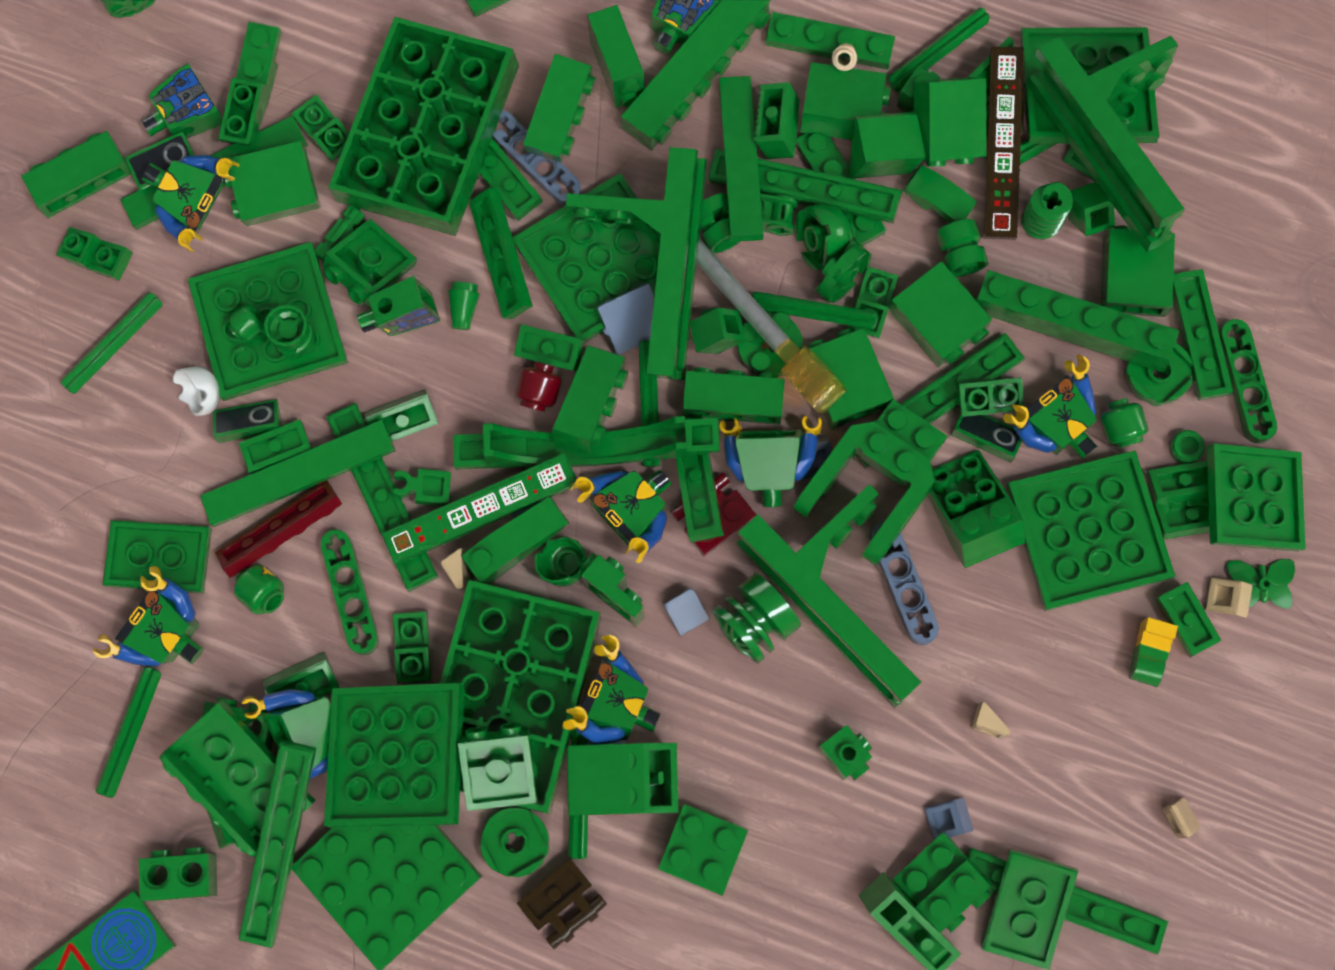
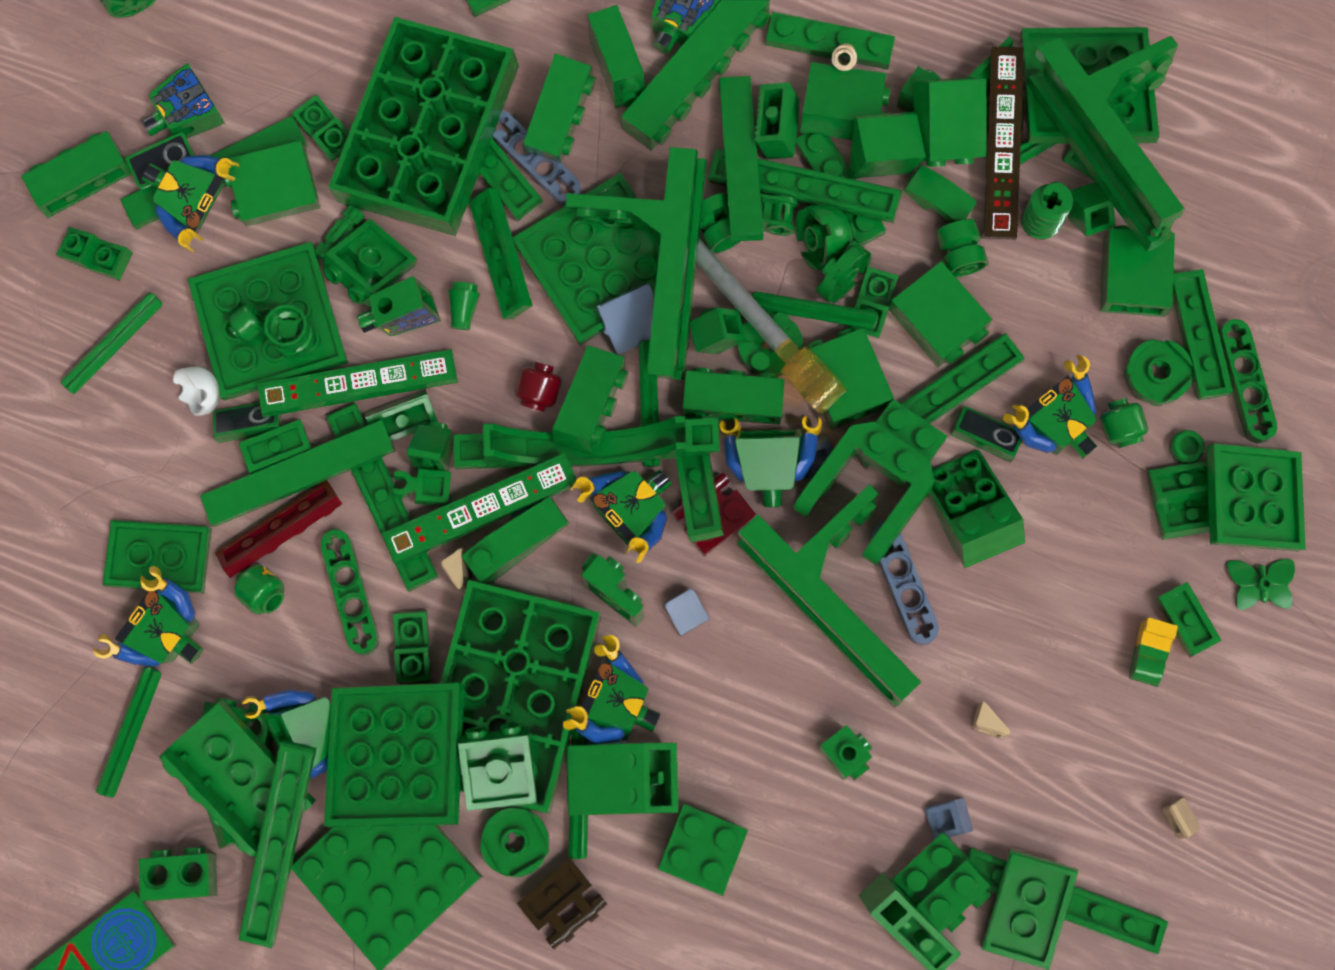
green slope [218,22,282,146] -> none
green slope [263,652,340,697] -> none
green plate [514,324,585,372] -> none
green hair [534,536,588,587] -> none
green wheel [712,573,801,664] -> none
green axle [887,7,990,92] -> none
green slope [958,377,1024,417] -> none
green brick [977,270,1180,373] -> none
green plate [1007,450,1176,612] -> none
tan slope [1206,578,1252,618] -> none
none -> green tile [257,349,458,418]
none -> green slope [406,422,454,471]

